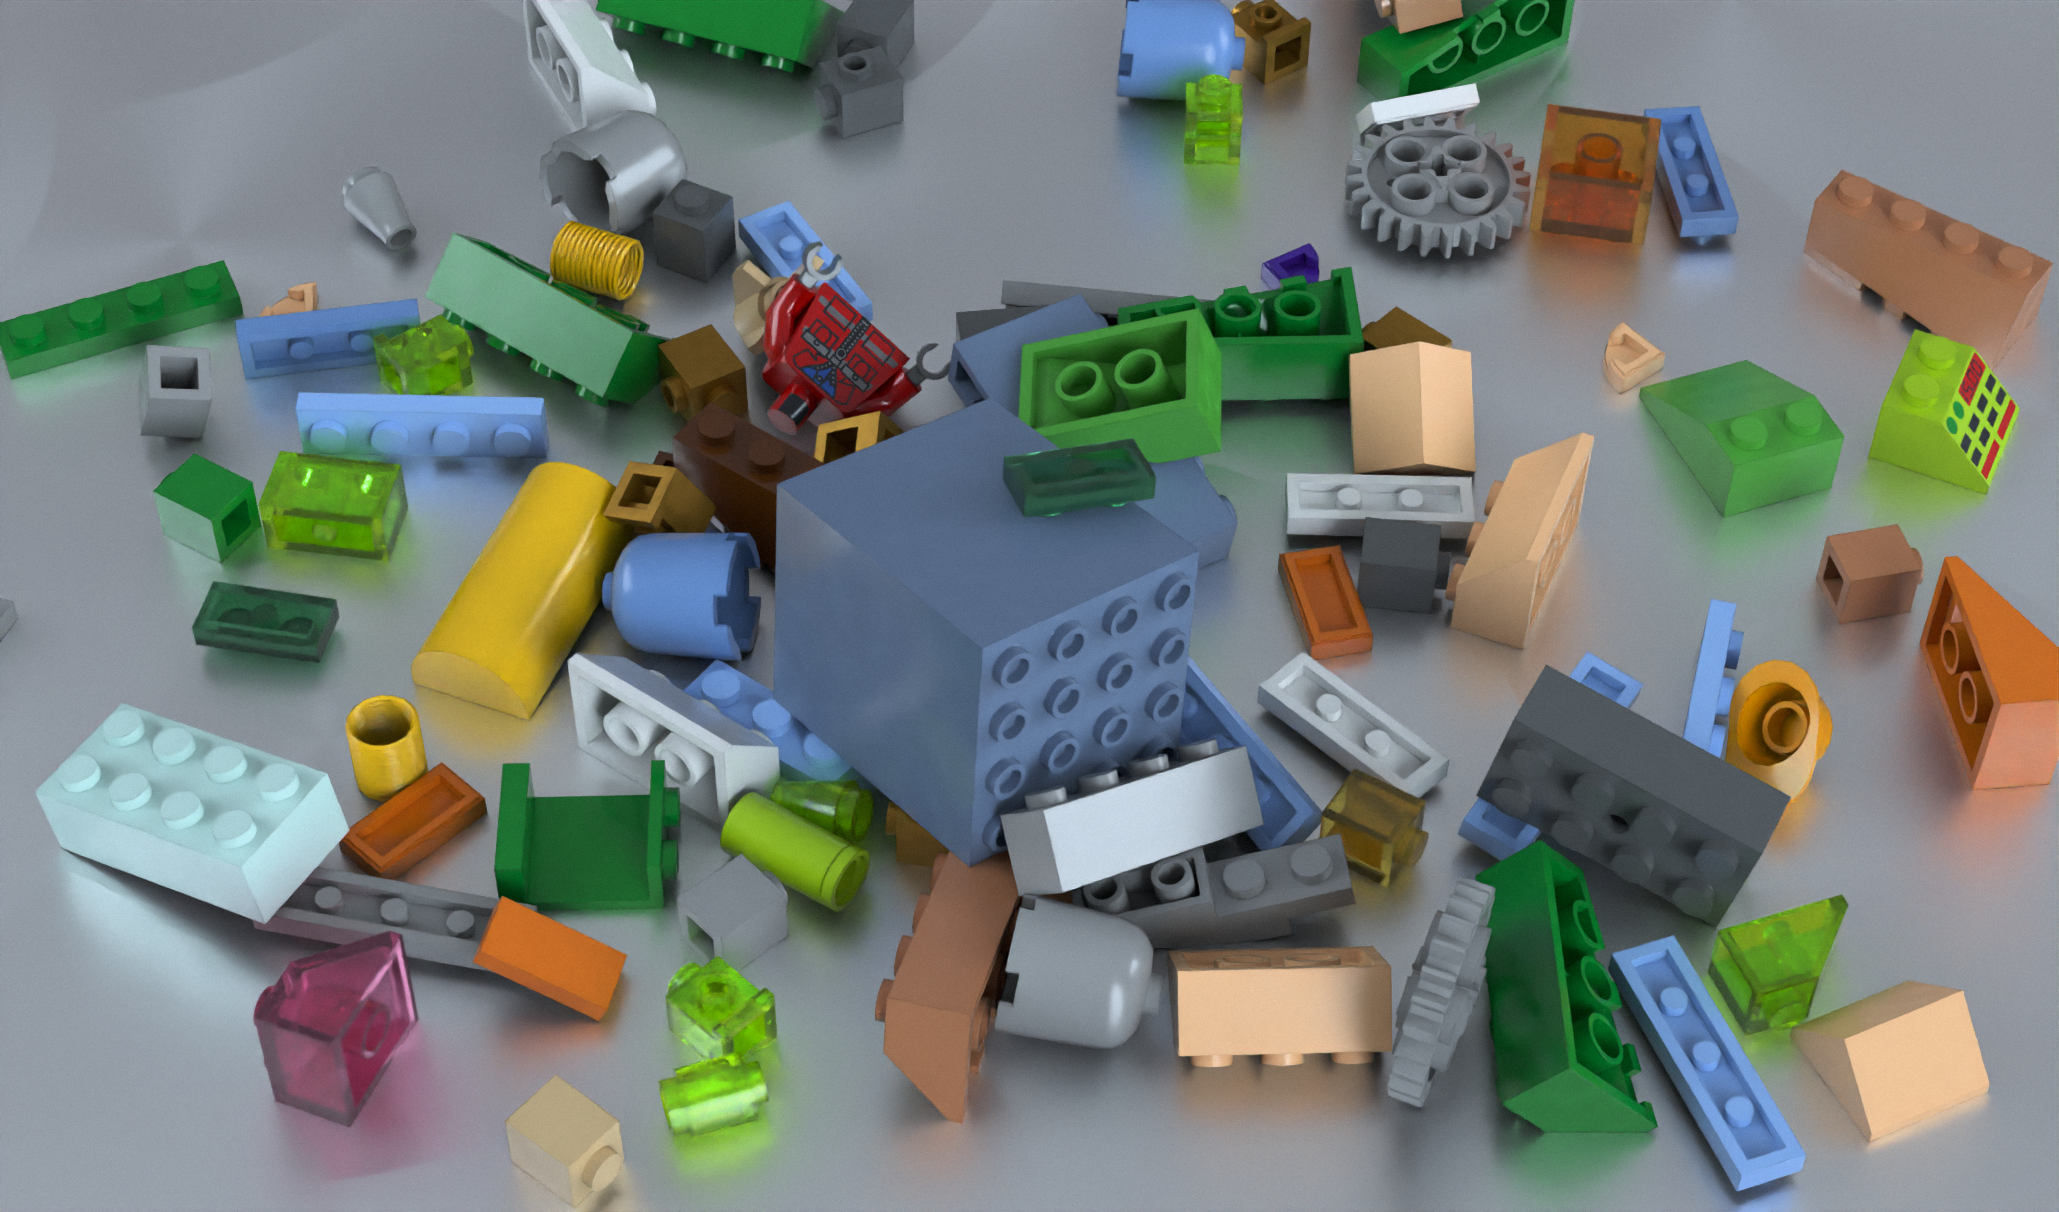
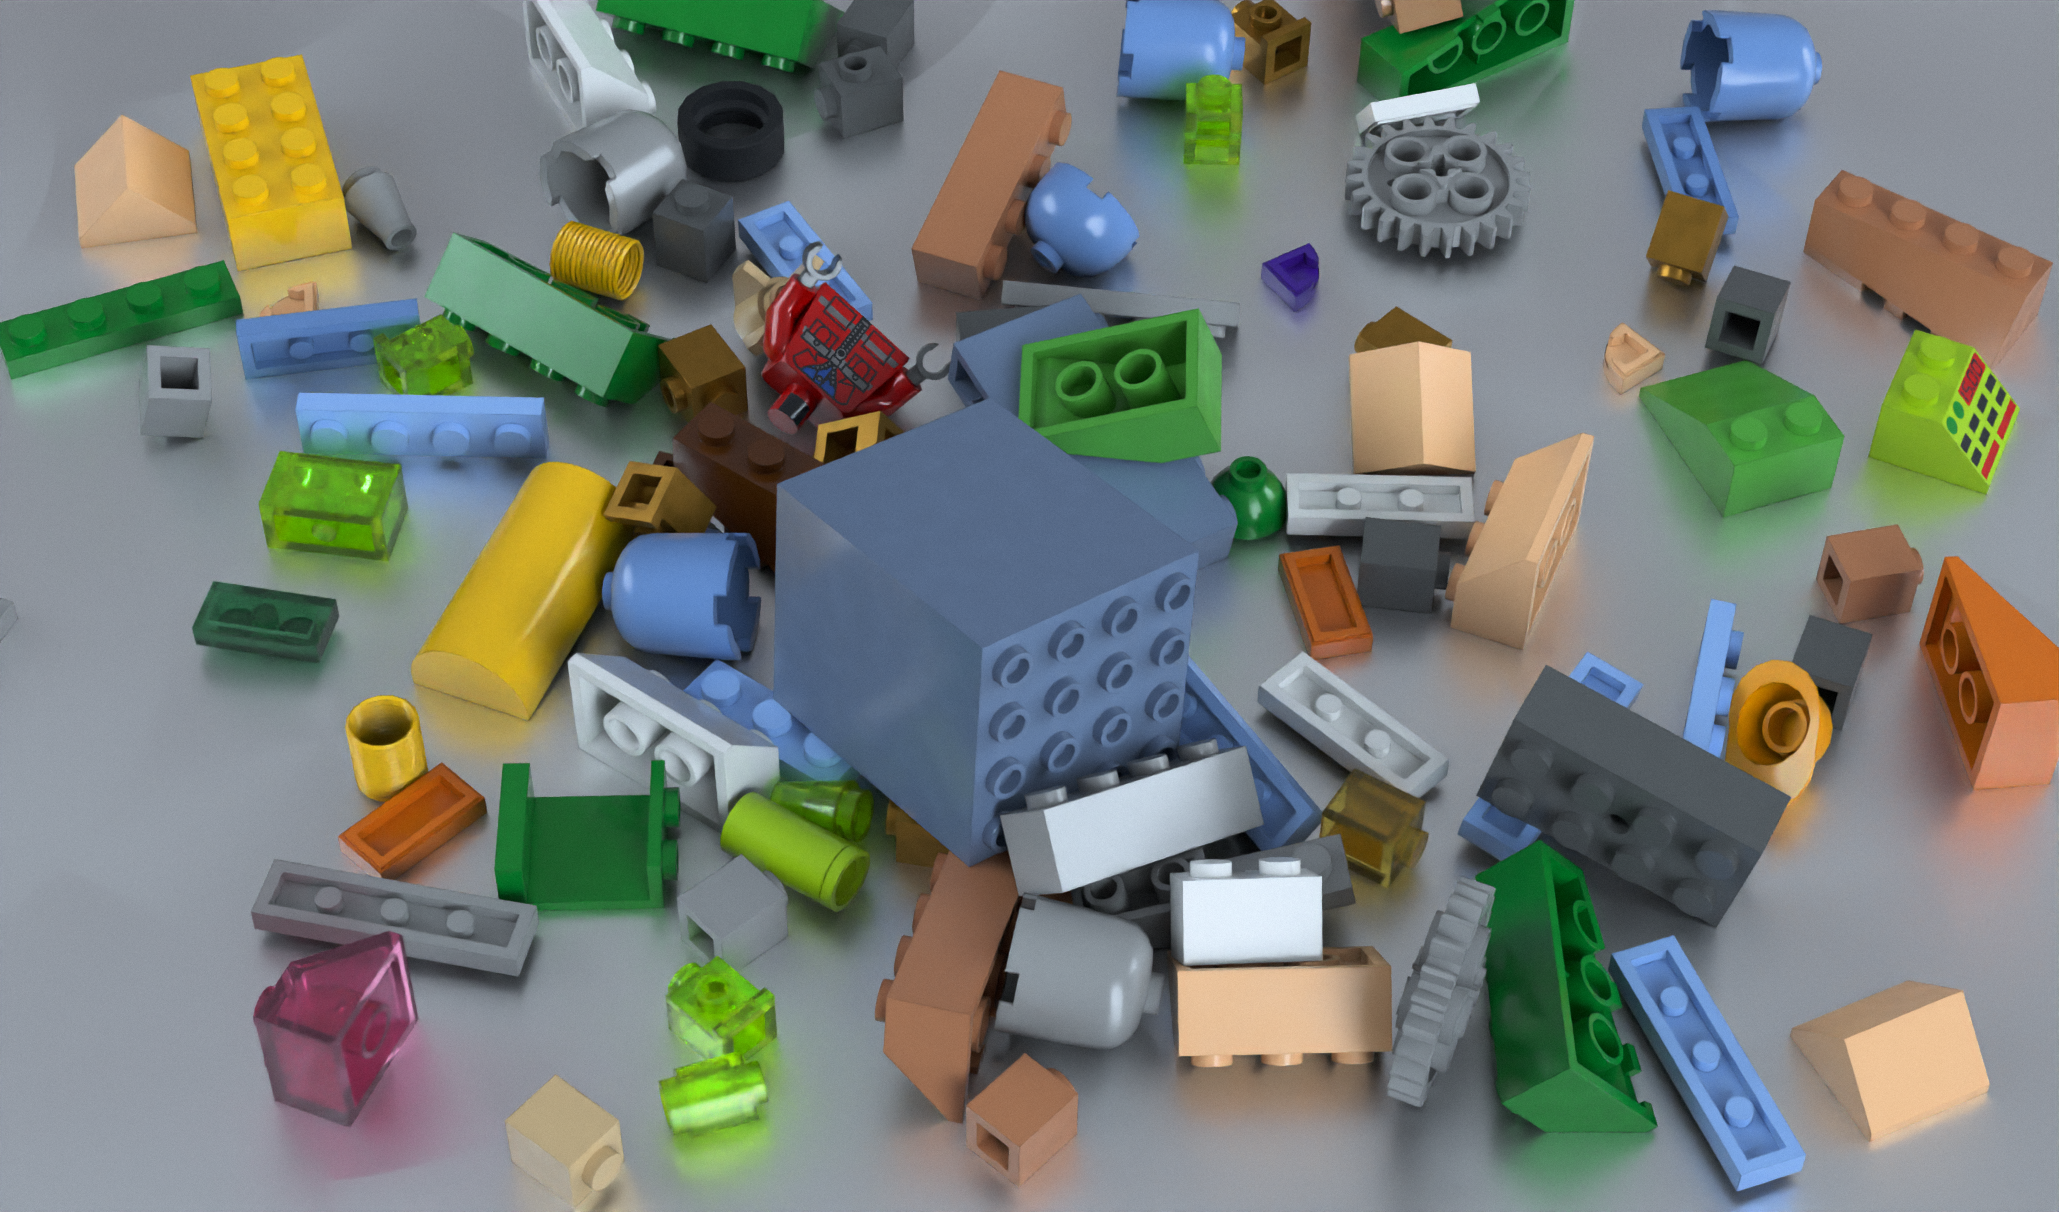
light aqua brick [35,703,350,924] -> none
green brick [153,453,261,563] -> none
orange tile [472,896,627,1021] -> none
clear green plate [1003,438,1156,518] -> none
green wedge [1117,267,1364,401] -> none
clear orange brick [1529,104,1662,245] -> none
clear neon green slope [1708,894,1849,1036] -> none
none -> light nougat slope [74,115,198,248]
none -> yellow brick [190,54,352,271]
none -> black tyre [677,81,784,181]
none -> nougat wedge [911,70,1072,300]
none -> nougat brick [966,1053,1078,1188]
none -> medium blue cylinder [1024,162,1140,277]
none -> white piece [1170,857,1323,966]
none -> green brick [1210,456,1286,540]
none -> pearl gold brick [1646,190,1728,286]
none -> medium blue cylinder [1680,10,1822,122]
none -> dark grey brick [1705,265,1791,364]
none -> dark grey brick [1792,615,1873,731]

